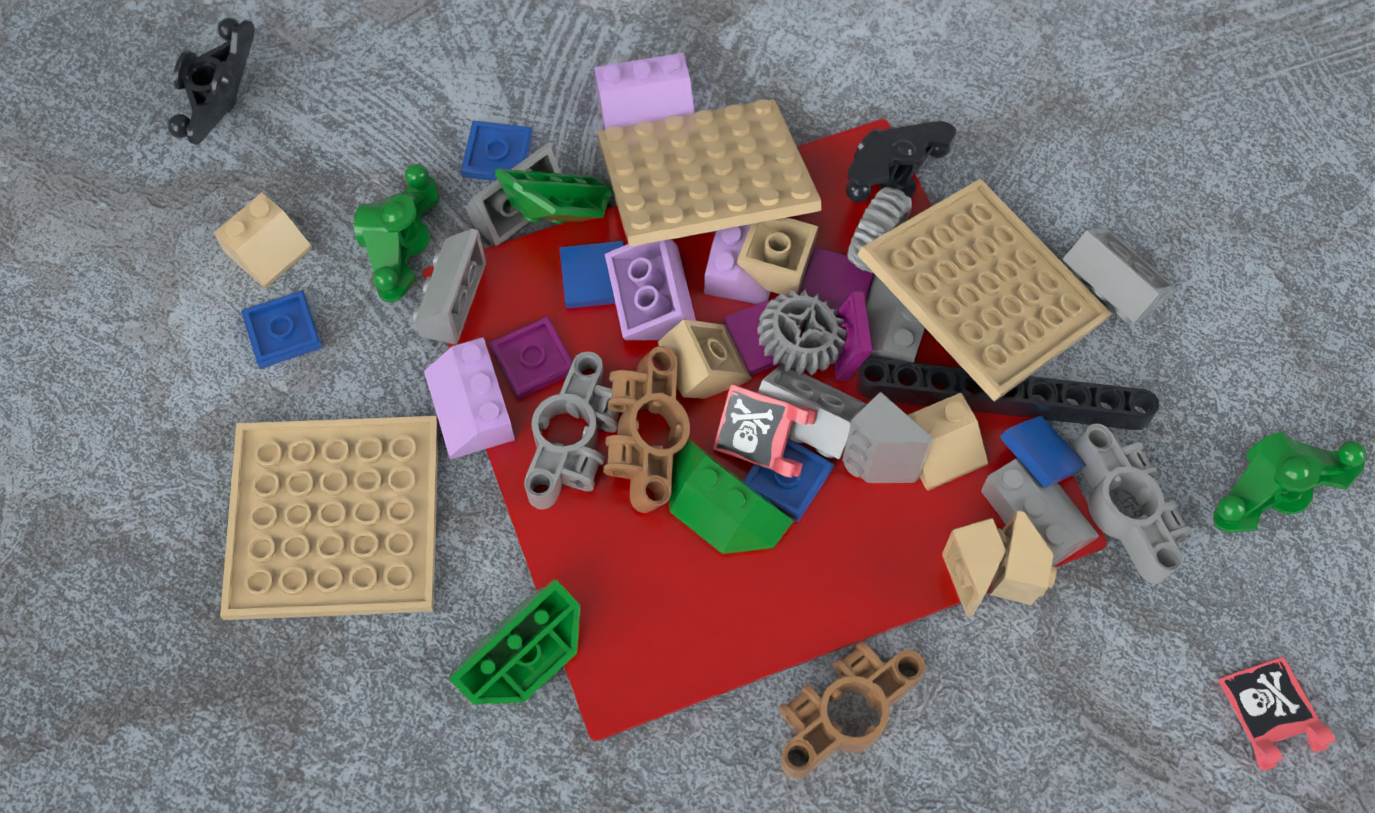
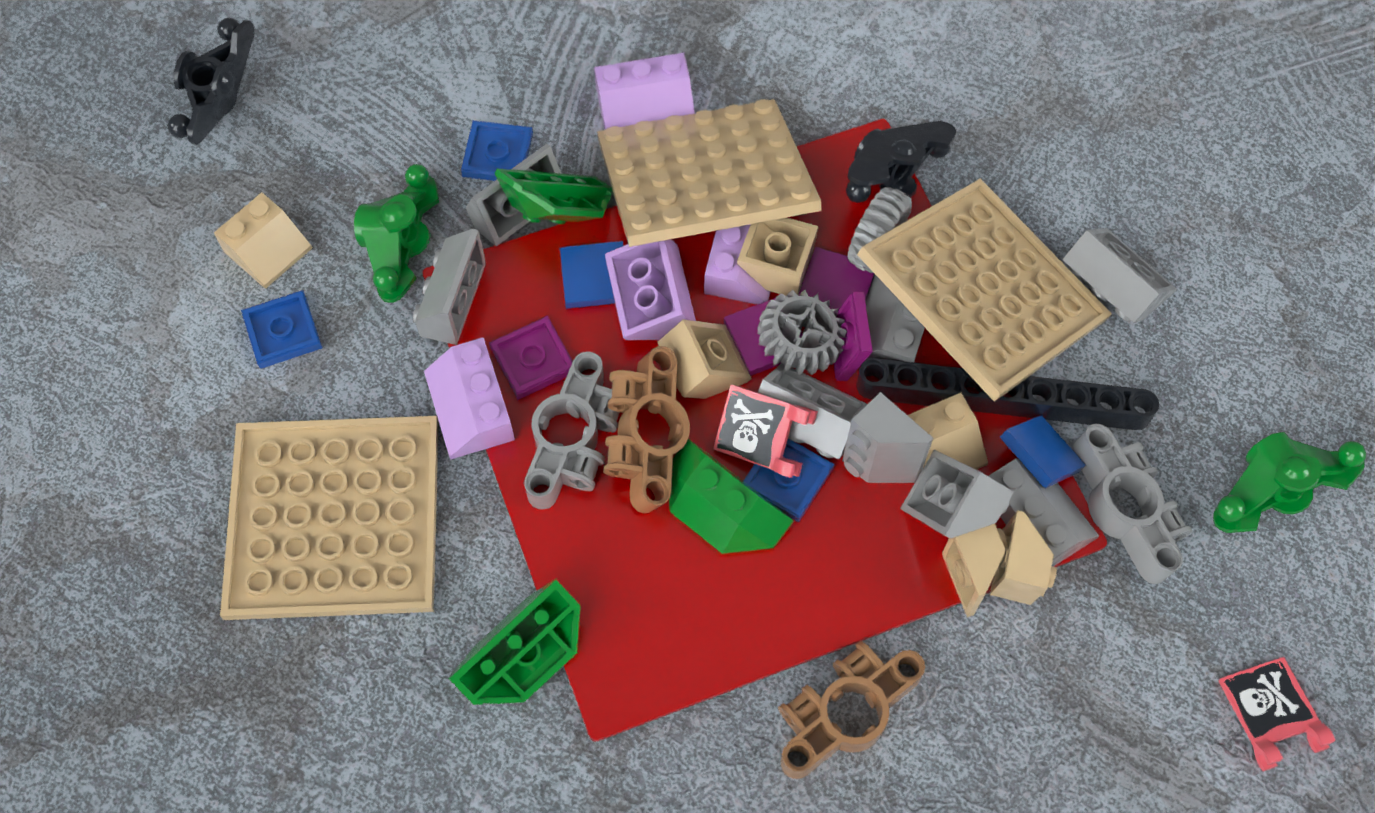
none -> light grey slope [900,450,1014,539]

